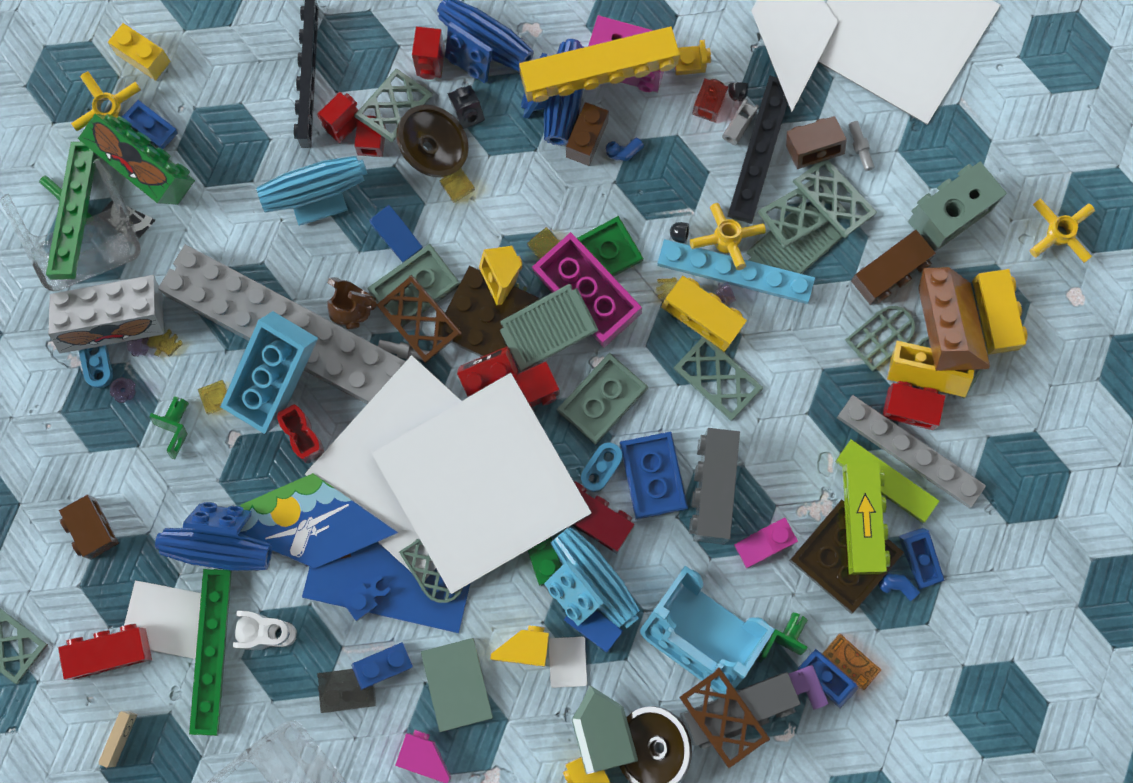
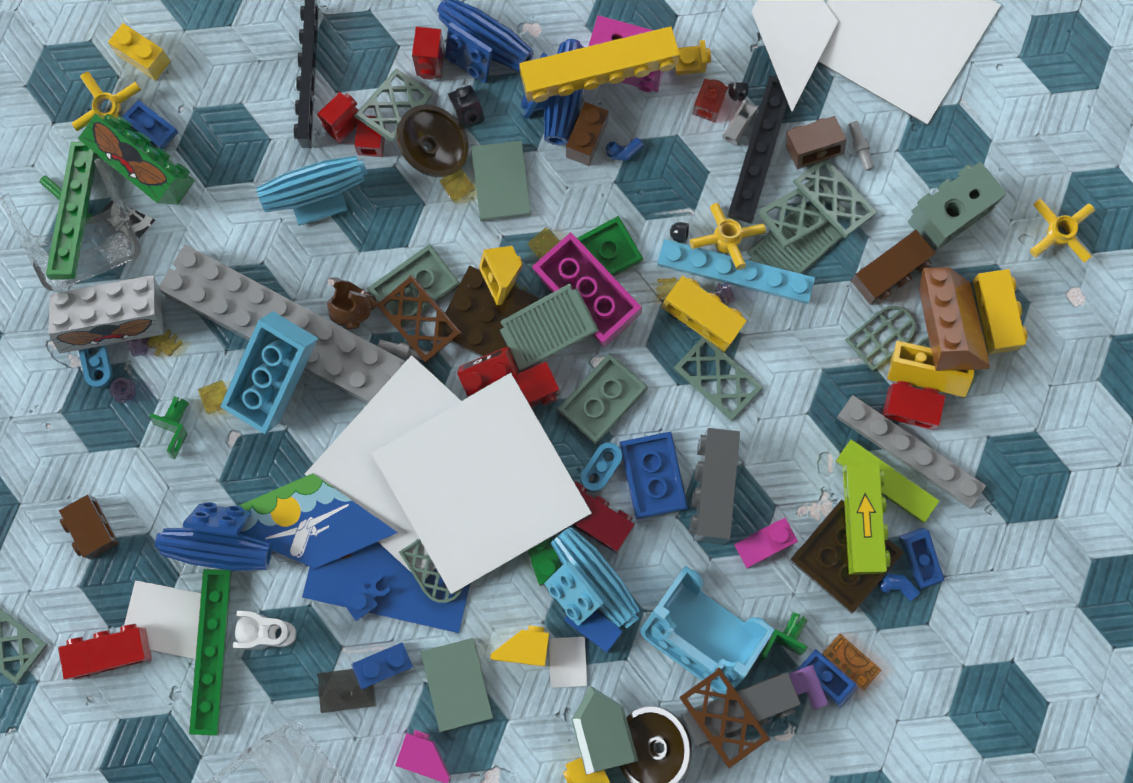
tan tile [98,711,137,768] -> none
red brick [277,404,324,464] -> none
blue slope [369,205,423,263] -> none
none -> sand green tile [471,140,531,222]

